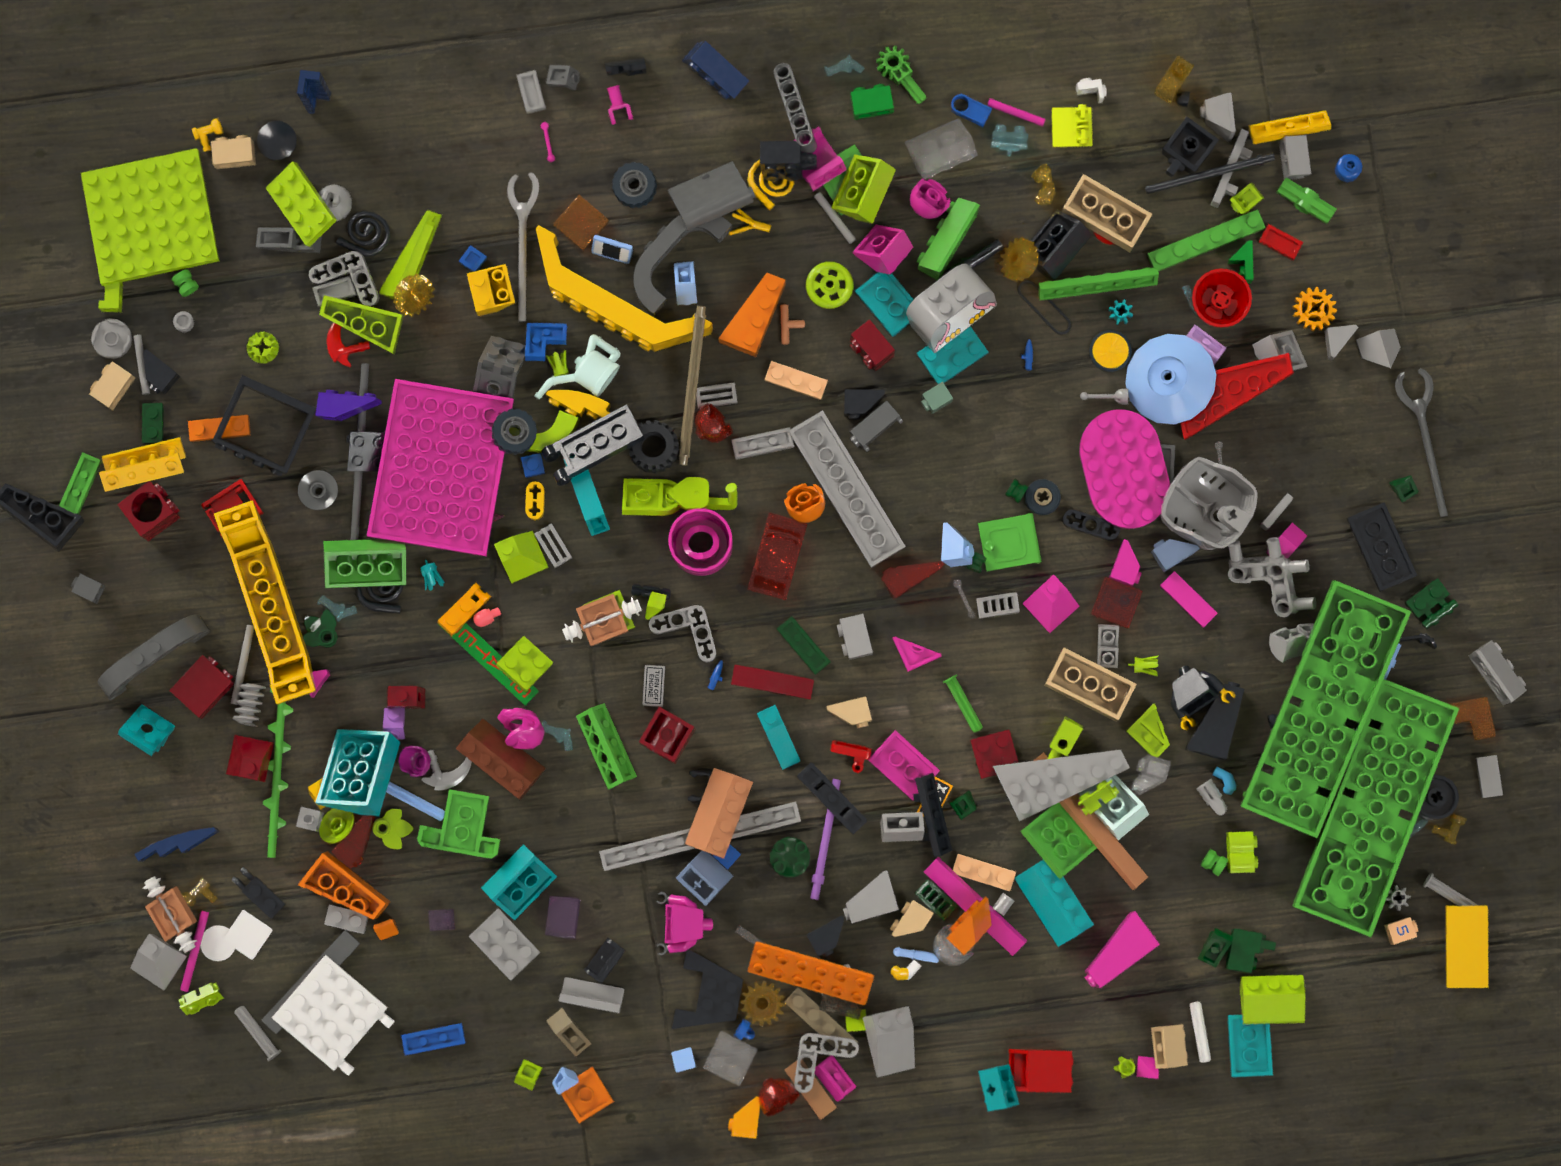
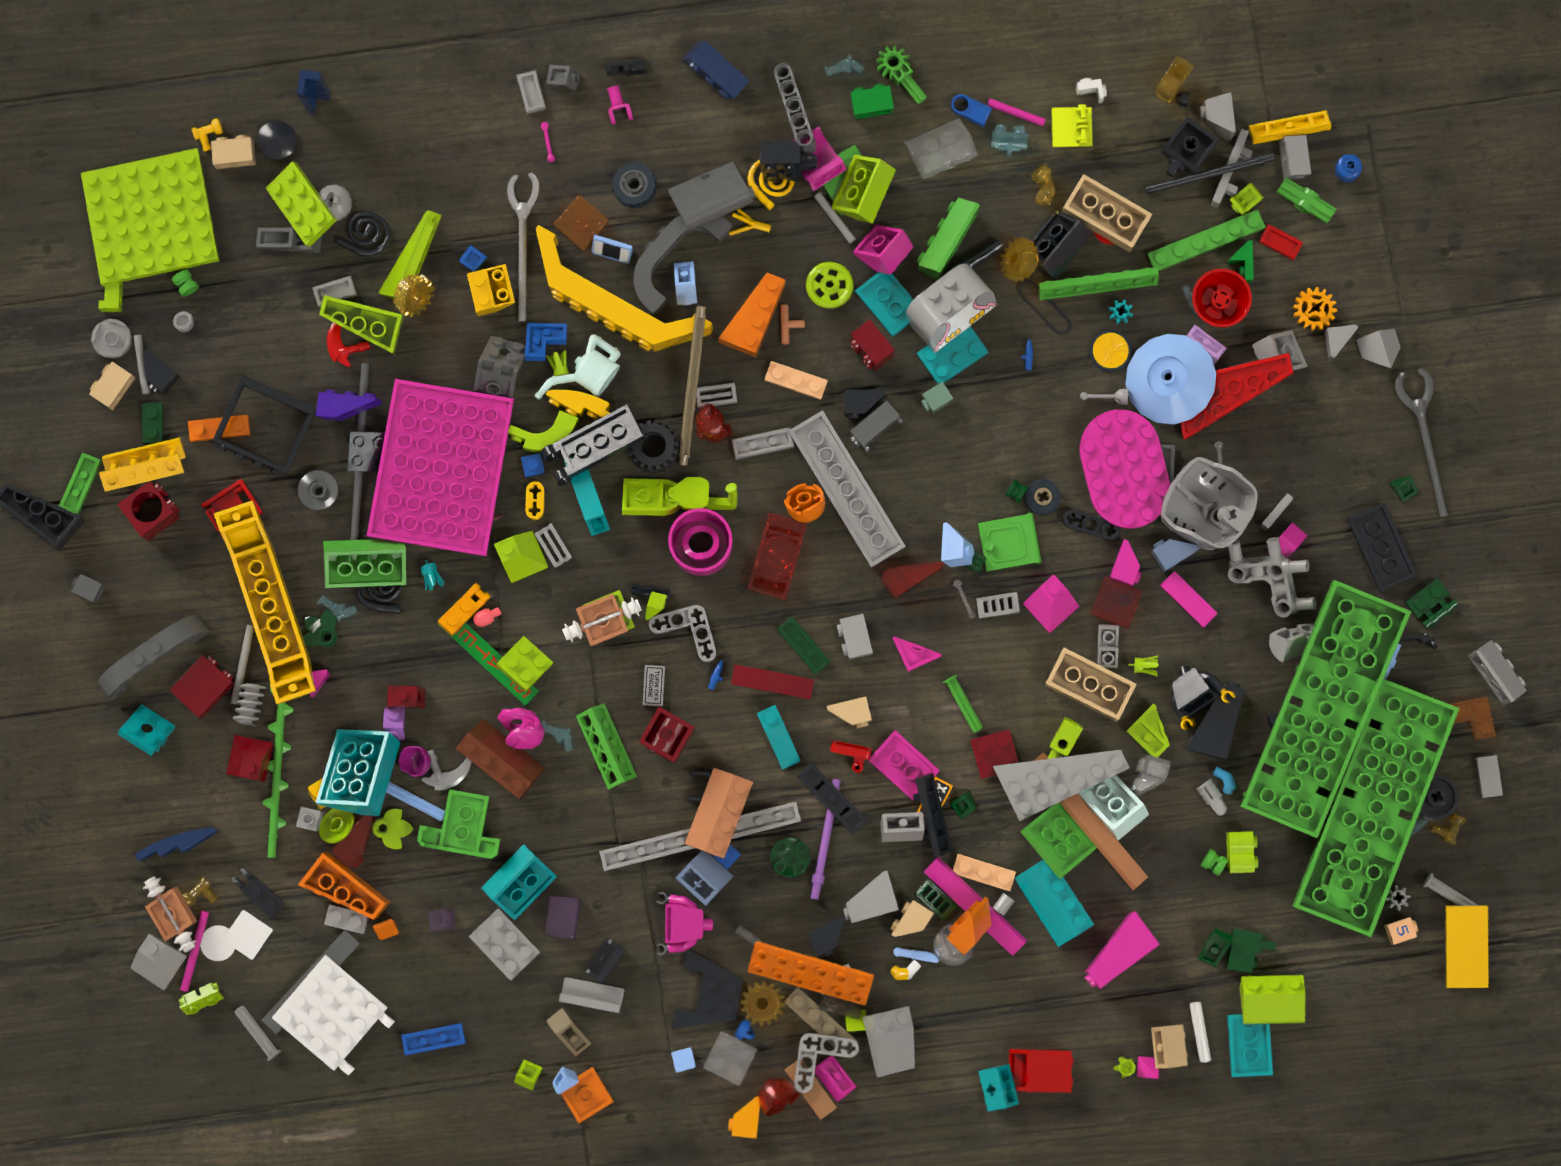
lime gear [246,331,279,363] -> none
light grey beam [309,251,379,307] -> none
black wheel [492,409,537,455] -> none
dark pink cylinder [910,179,950,219] -> none
lime hinge [1078,780,1119,815] -> none

